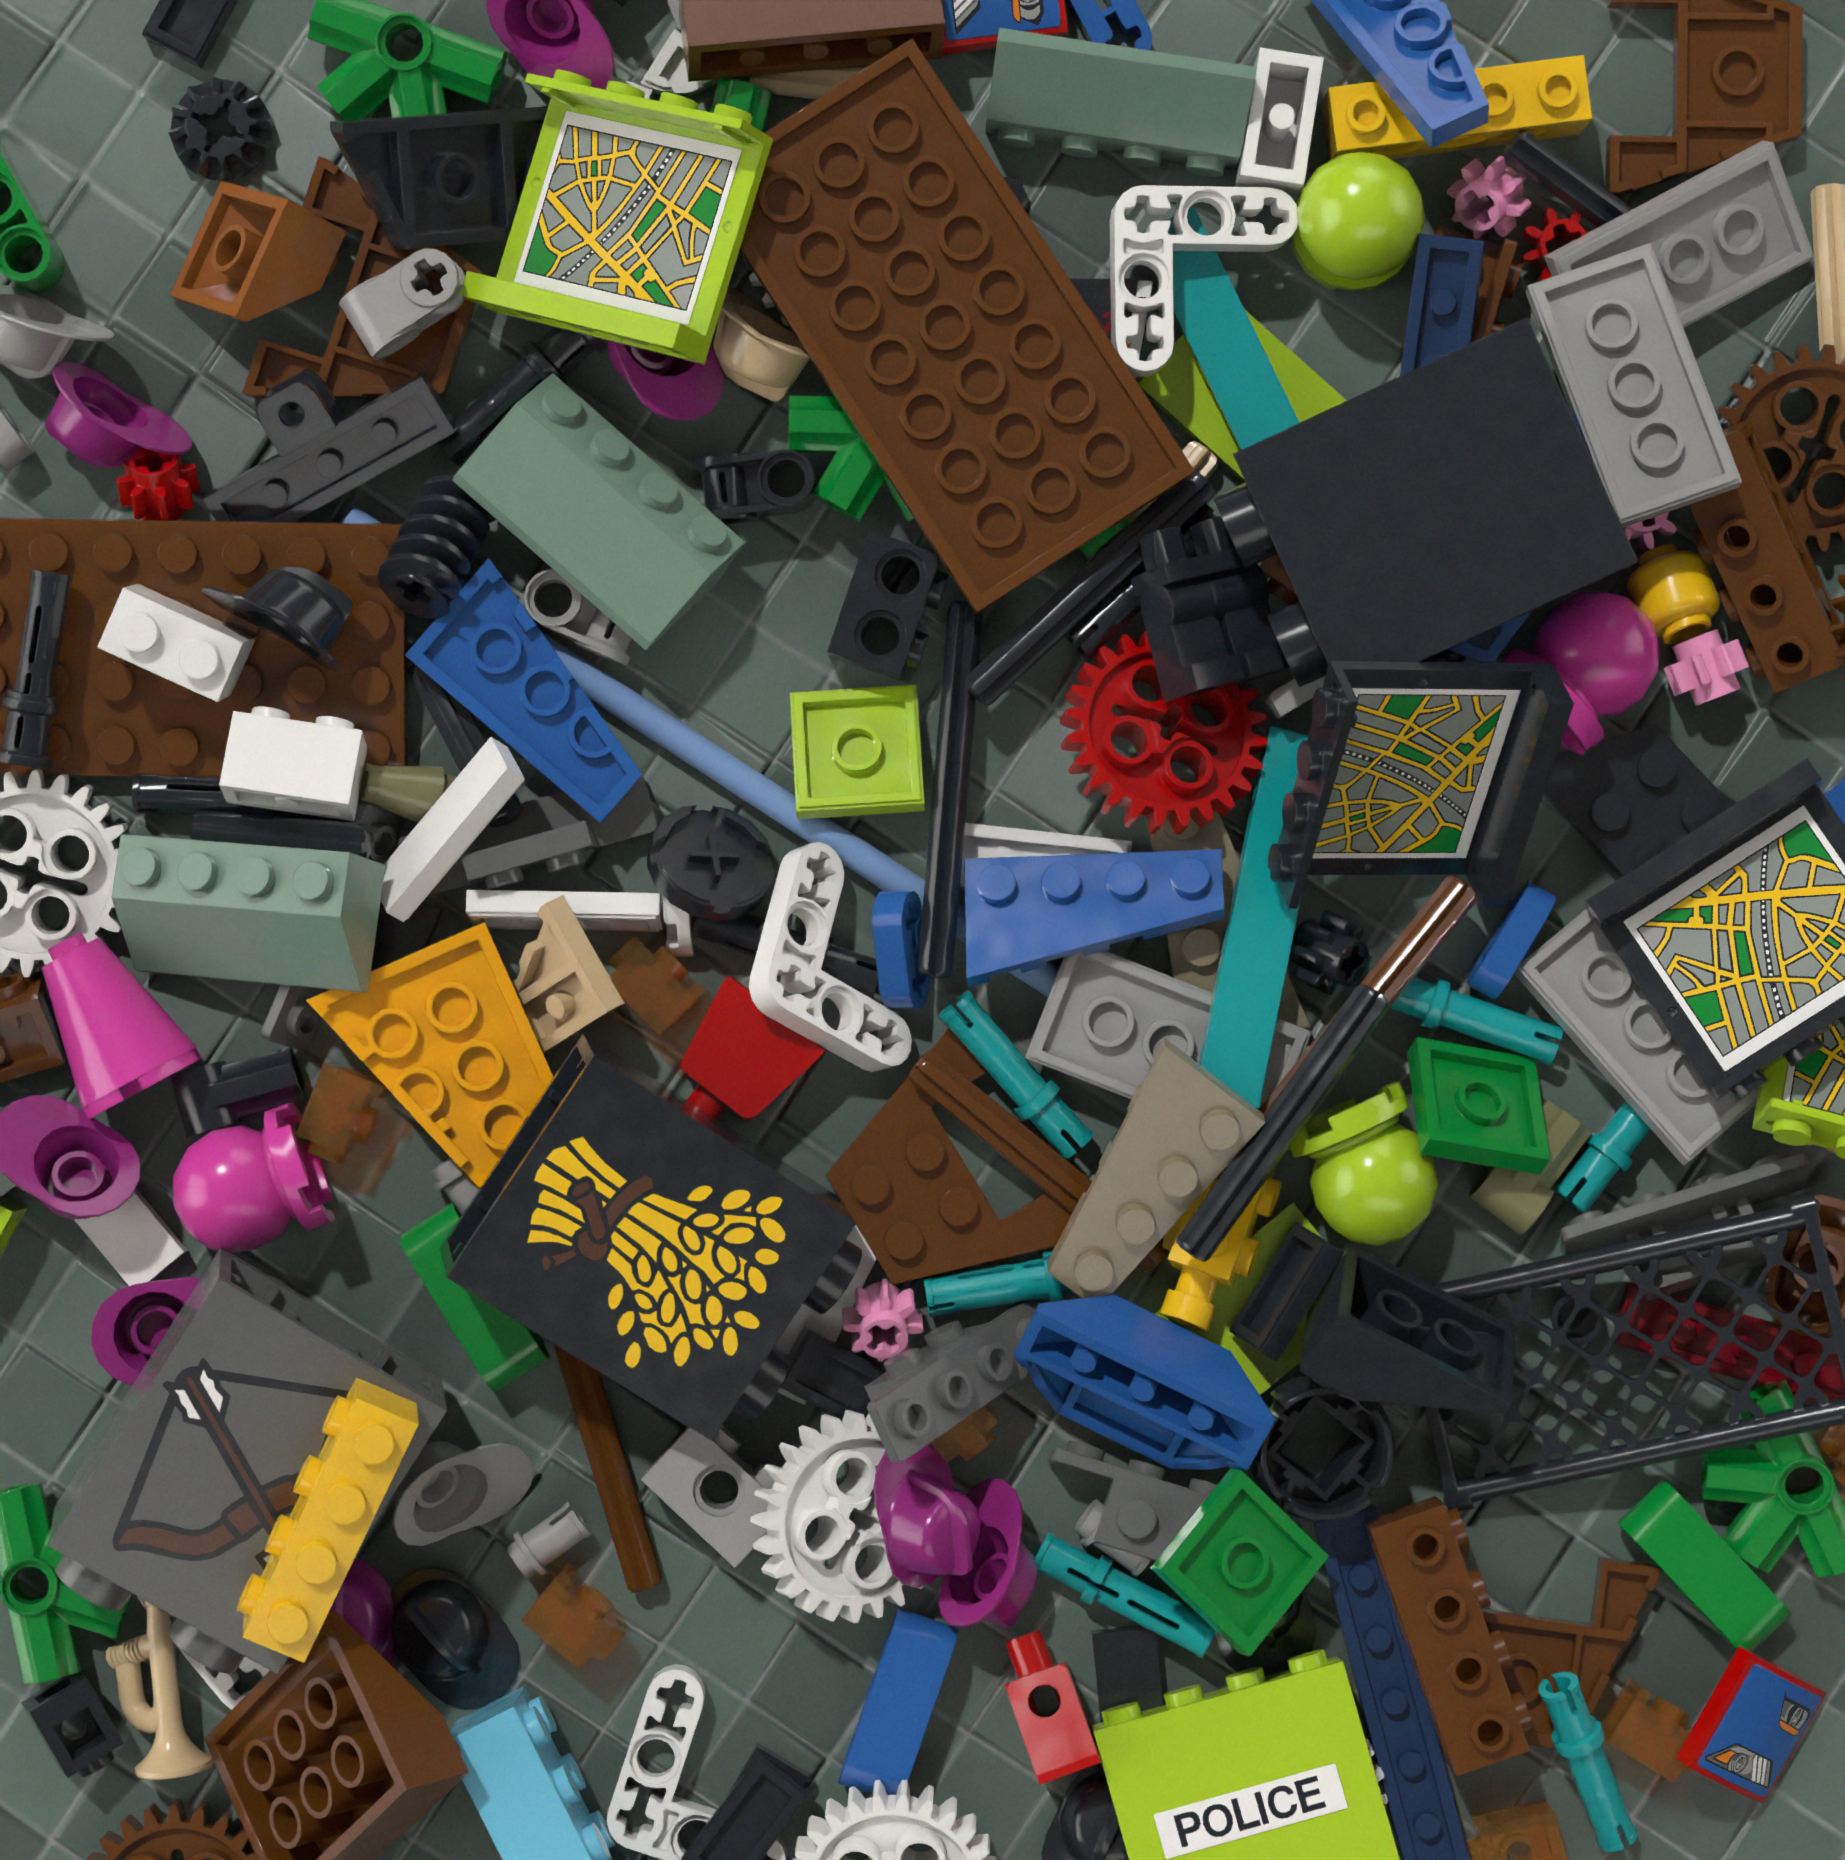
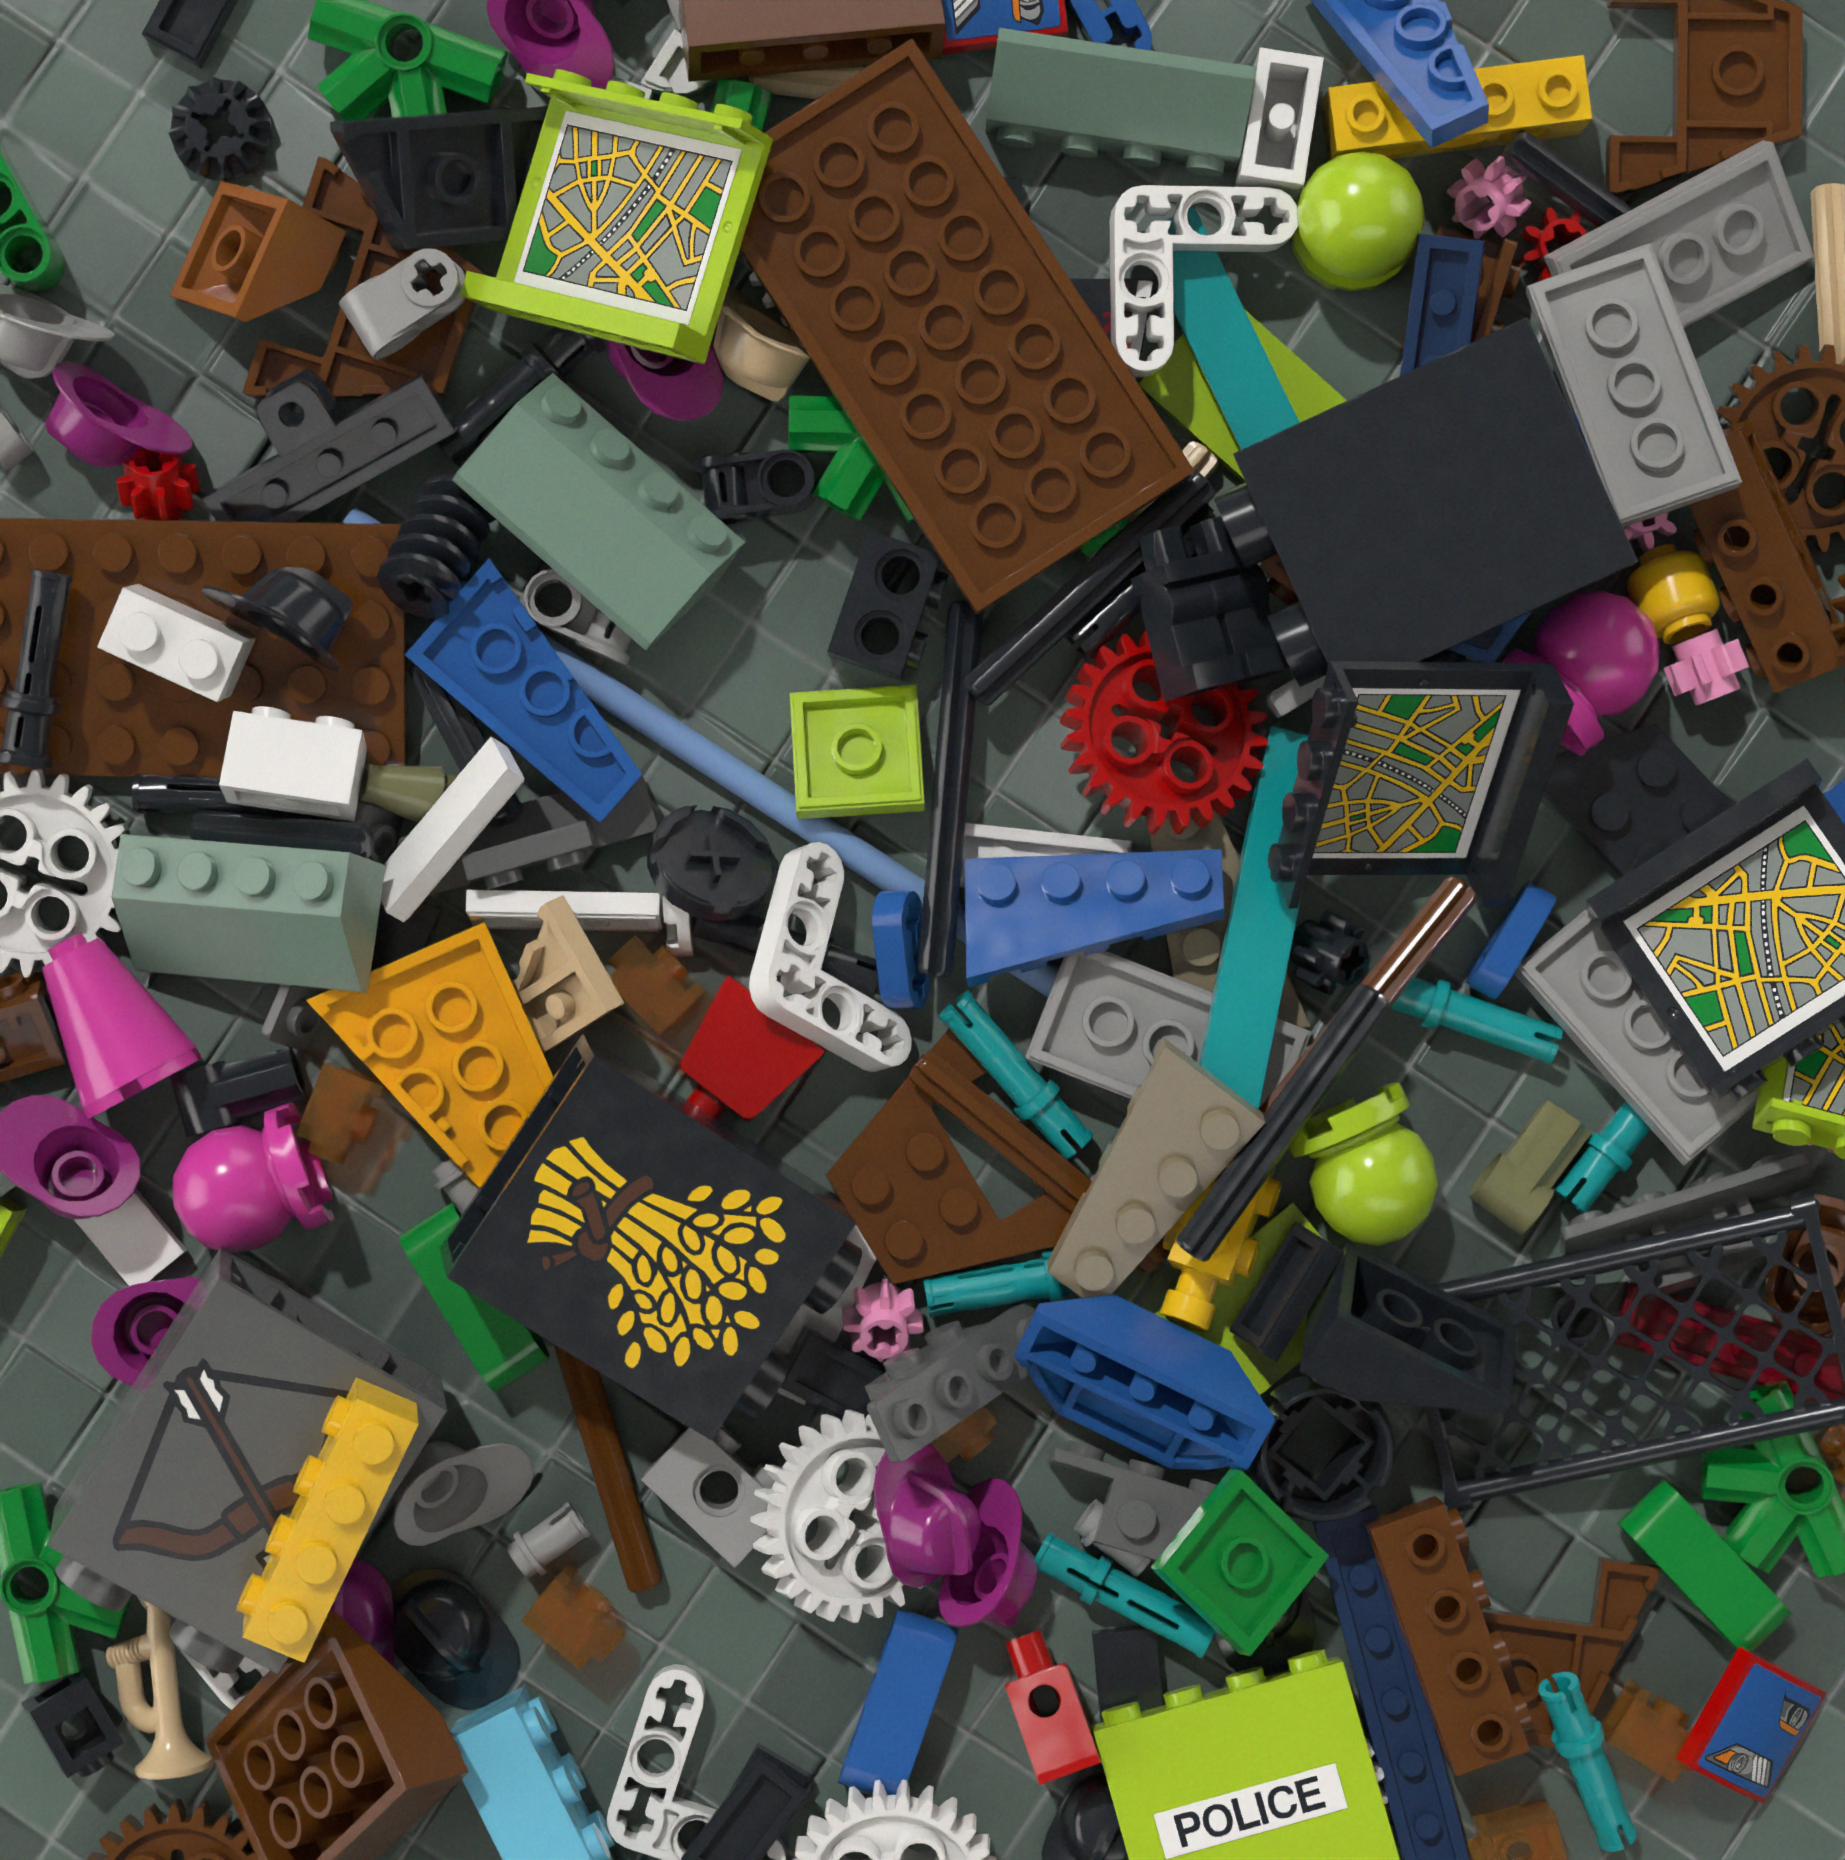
green plate [1407,1037,1550,1175] -> none

